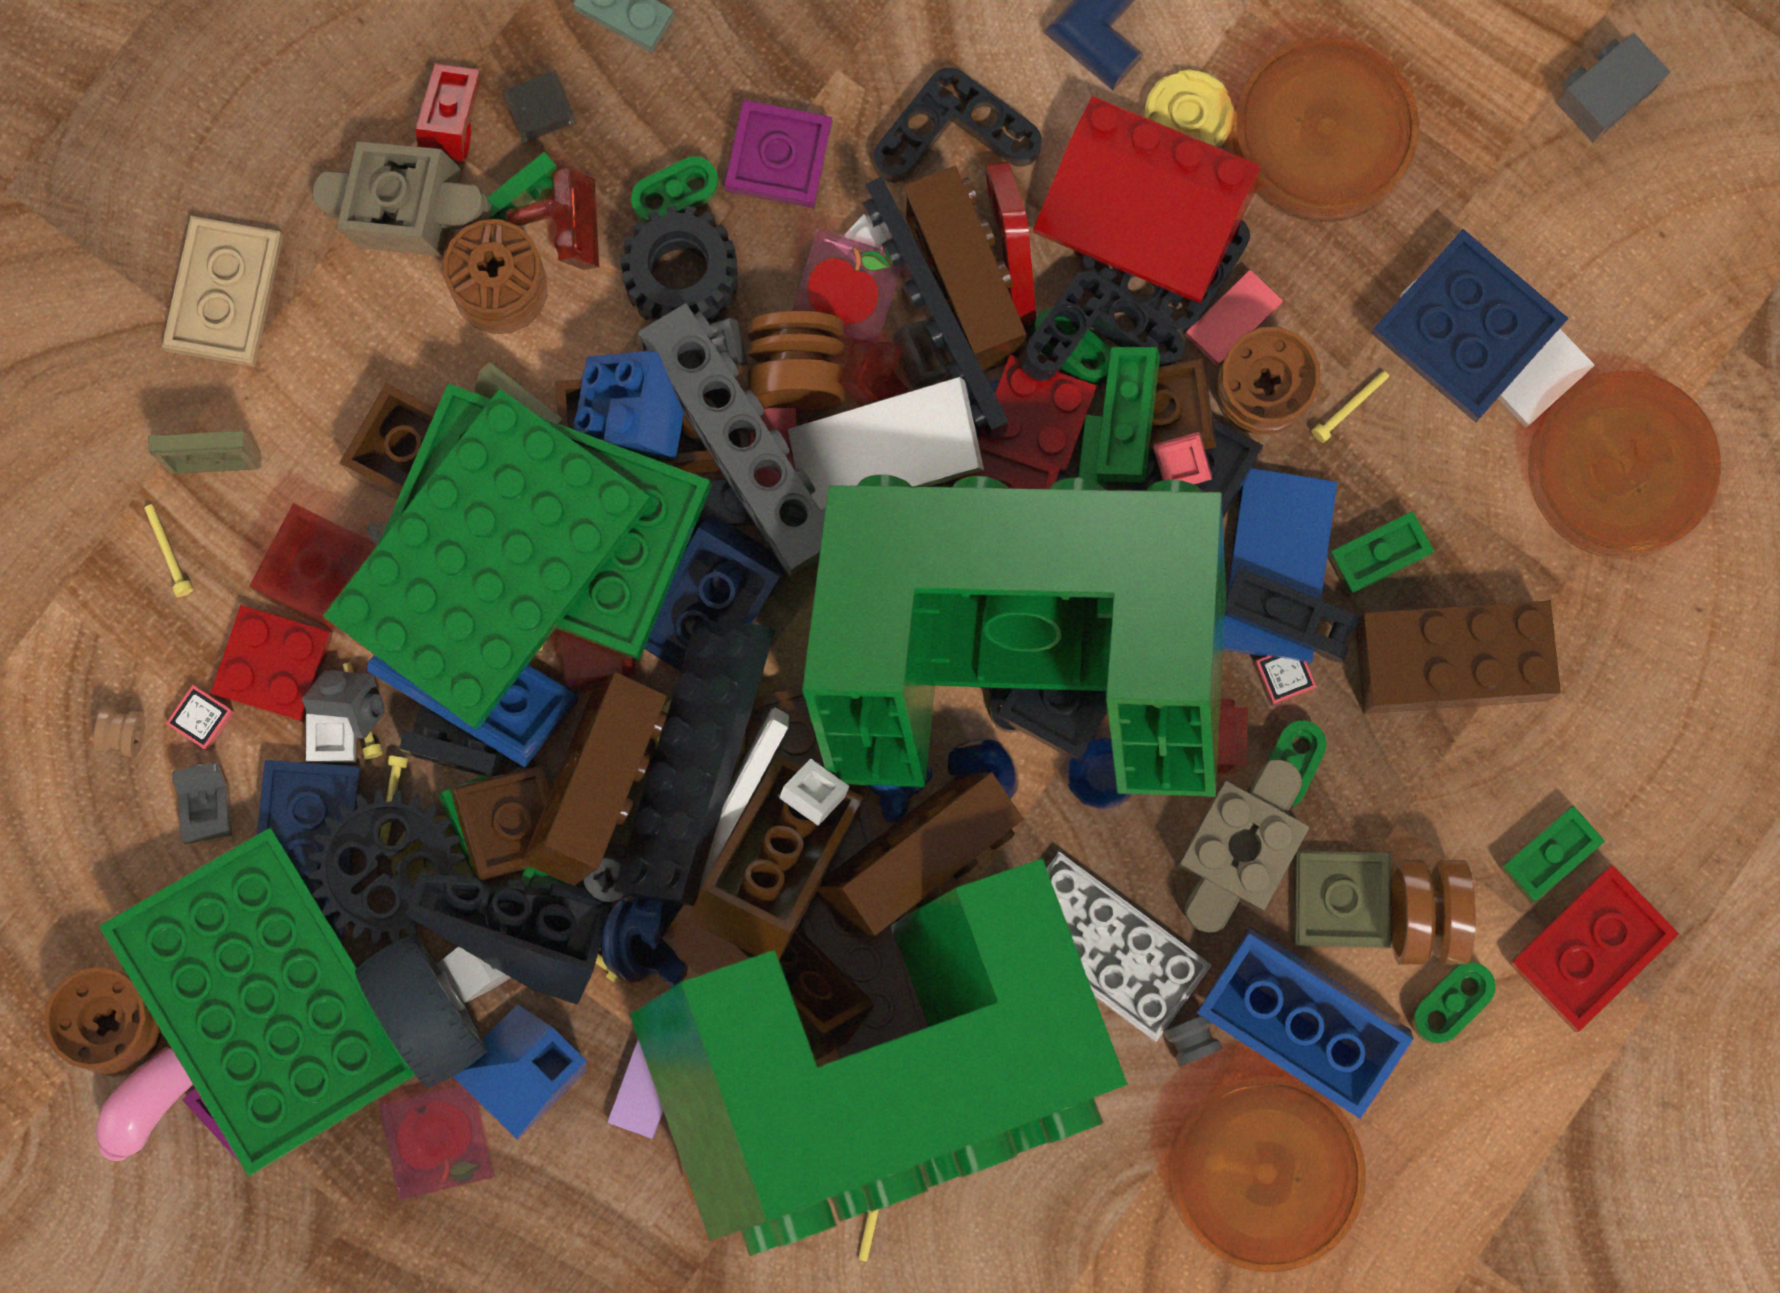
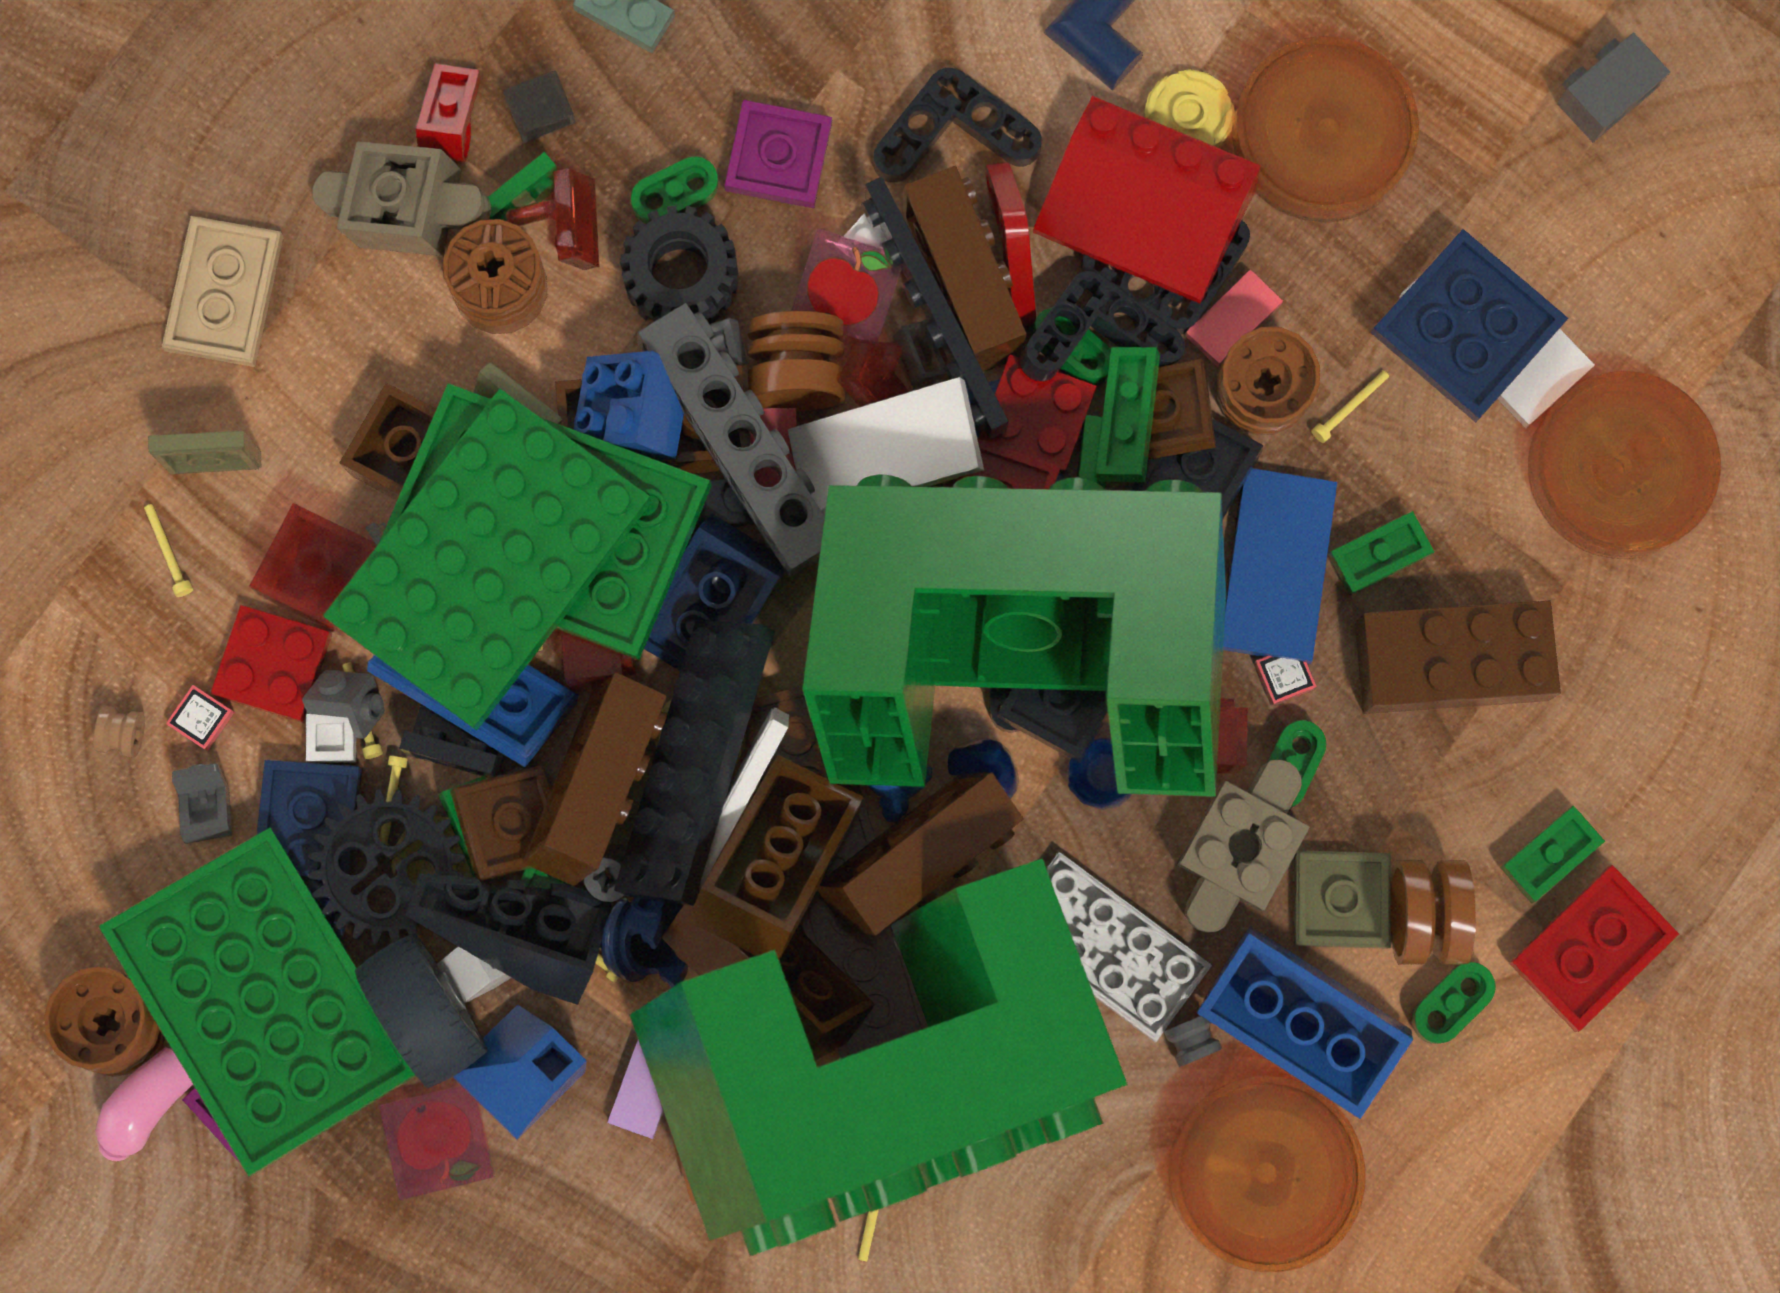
white plate [779,759,849,825] -> none
coral tile [1153,432,1212,484] -> none
black plate [1225,568,1360,663] -> none

